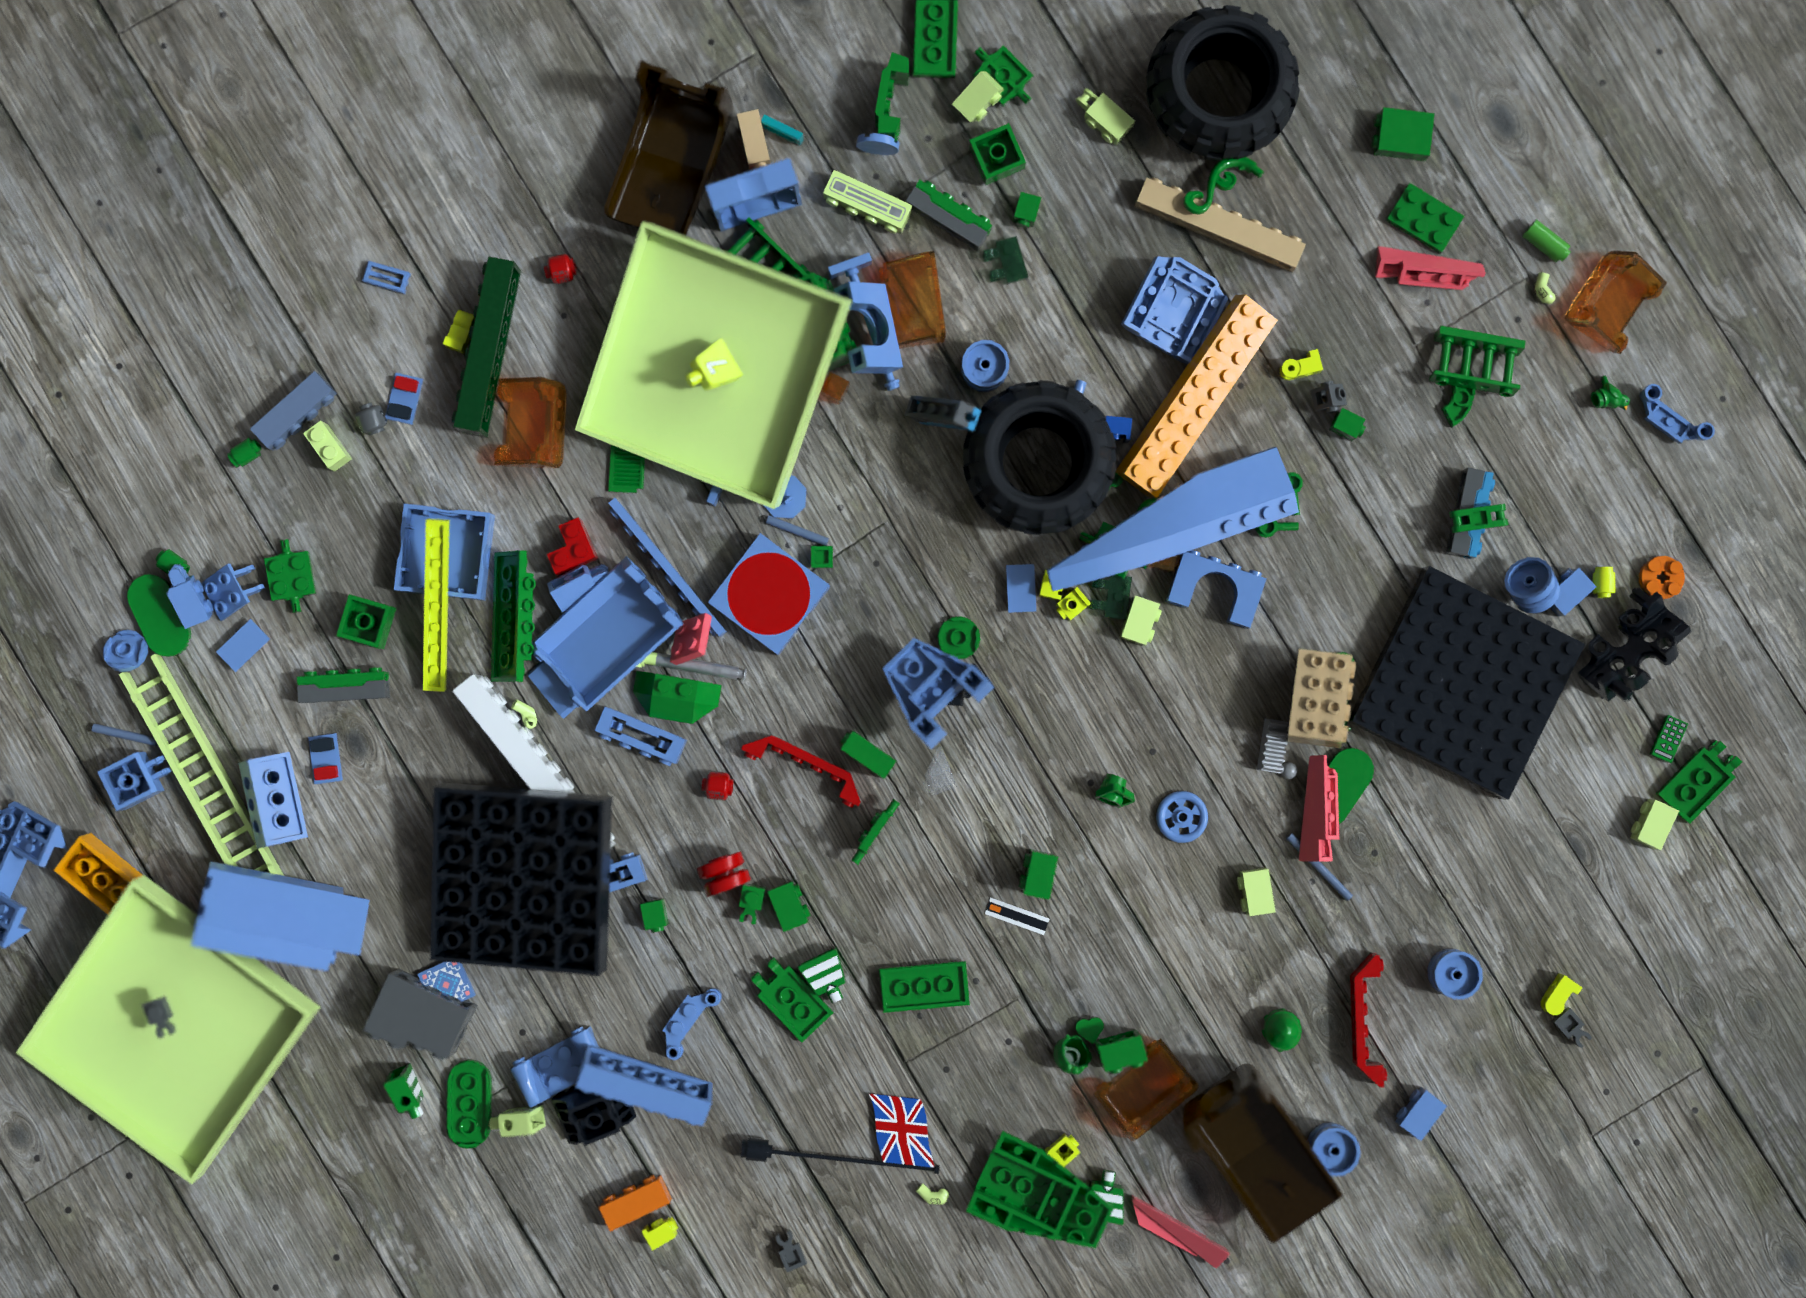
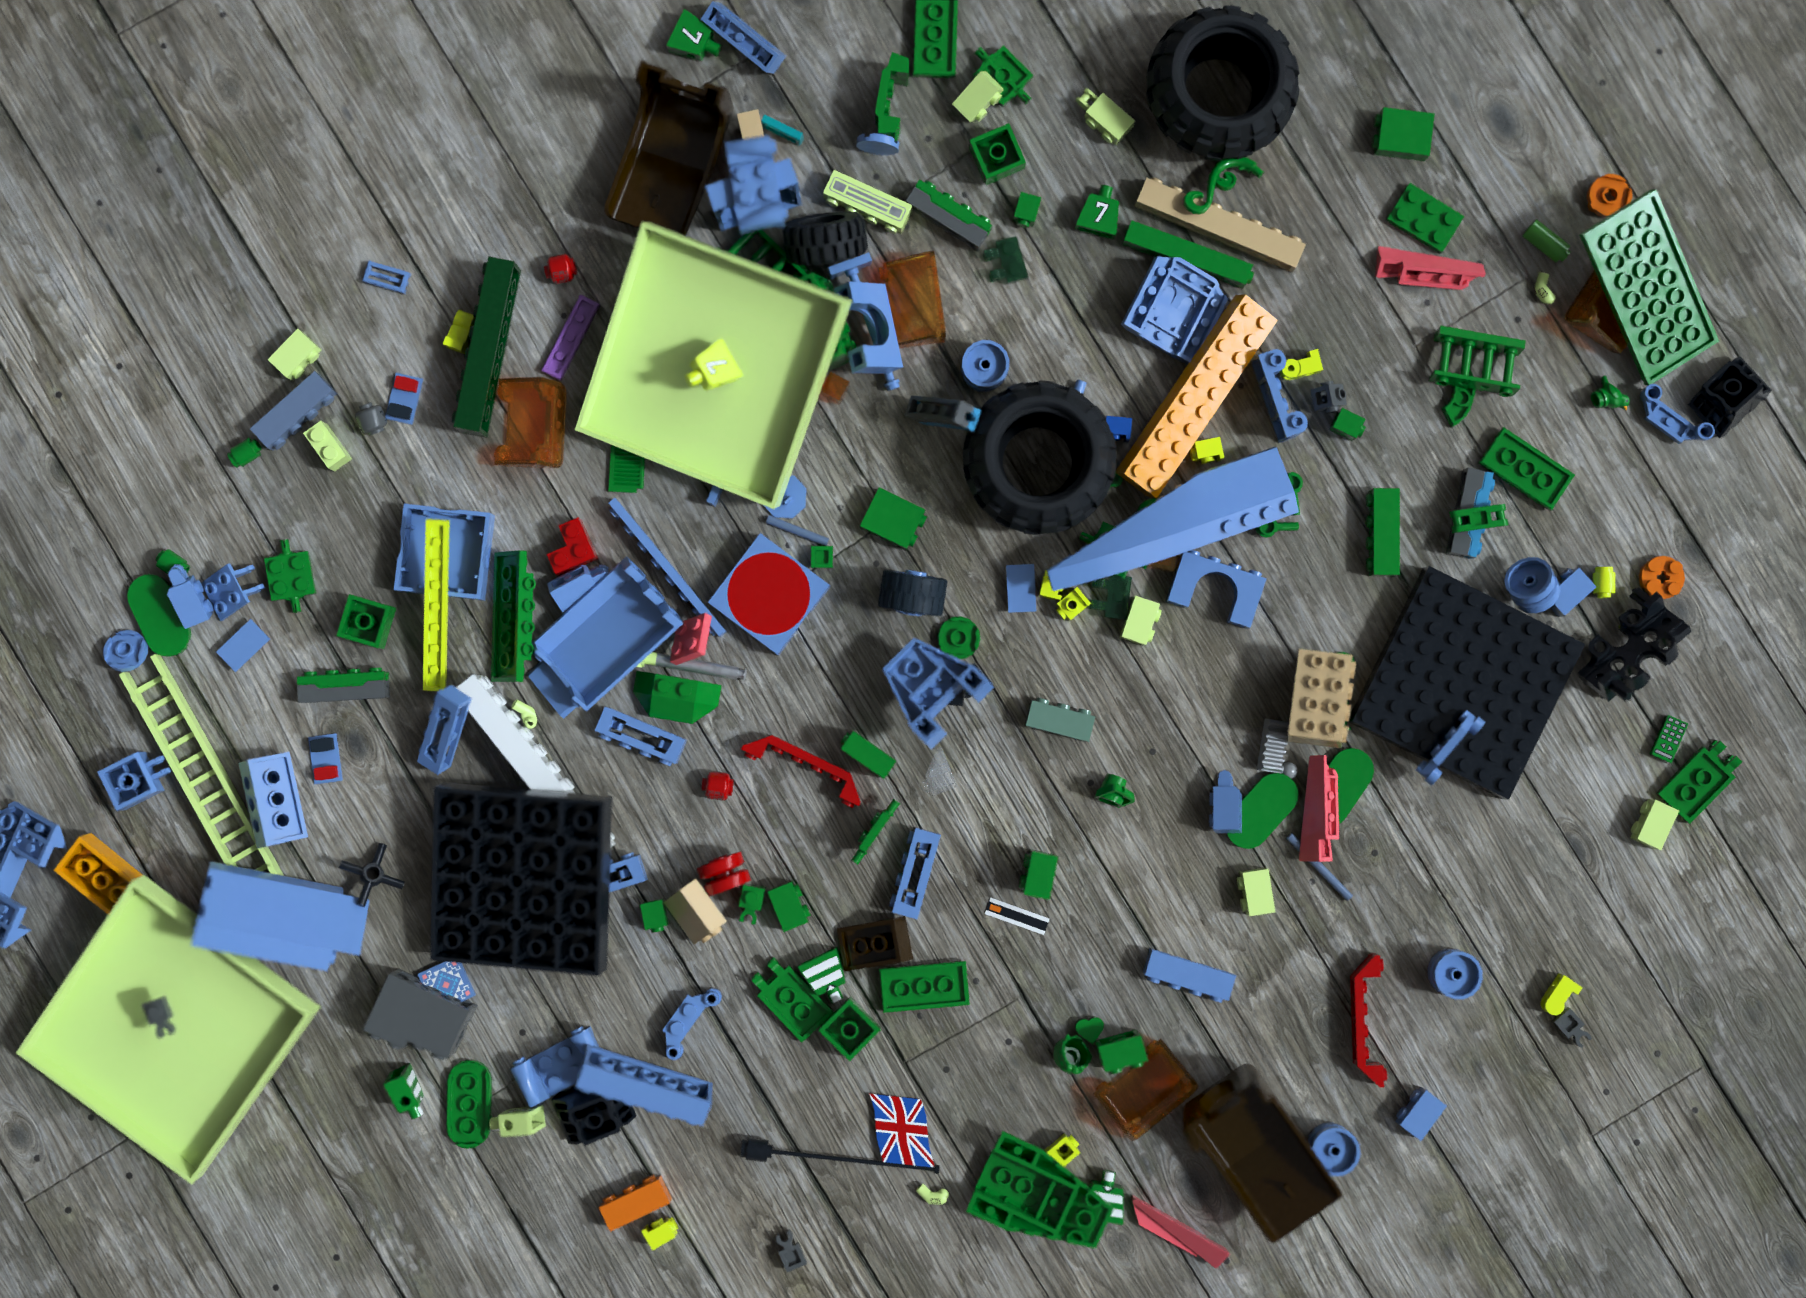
sand blue bar [92,724,157,746] -> none
medium blue plate [1156,791,1208,843] -> none
green hair [1262,1008,1302,1052] -> none
none -> yellowish green piece [268,328,322,381]
none -> black bar [339,843,405,907]
none -> medium blue brick [417,685,472,775]
none -> medium lavender tile [541,294,600,381]
none -> tan brick [663,879,727,944]
none -> green torso [666,9,721,61]
none -> medium blue brick [701,1,786,74]
none -> medium blue piece [725,135,788,234]
none -> black tyre [782,211,868,265]
none -> green brick [819,996,881,1062]
none -> dark brown slope [837,916,913,972]
none -> green brick [860,487,927,550]
none -> black wheel [878,570,948,616]
none -> medium blue brick [889,827,941,919]
none -> sand green brick [1025,697,1095,742]
none -> green torso [1074,185,1119,240]
none -> green brick [1122,220,1254,289]
none -> medium blue brick [1143,948,1236,1003]
none -> neon yellow brick [1190,437,1224,464]
none -> medium blue hinge [1209,770,1242,833]
none -> green tile [1226,773,1298,849]
none -> medium blue piece [1251,349,1308,443]
none -> green brick [1366,488,1400,576]
none -> medium blue plate [1415,710,1485,786]
none -> green plate [1478,427,1575,511]
none -> plate [1579,189,1719,386]
none -> orange plate [1587,174,1632,218]
none -> black slope [1688,356,1772,438]

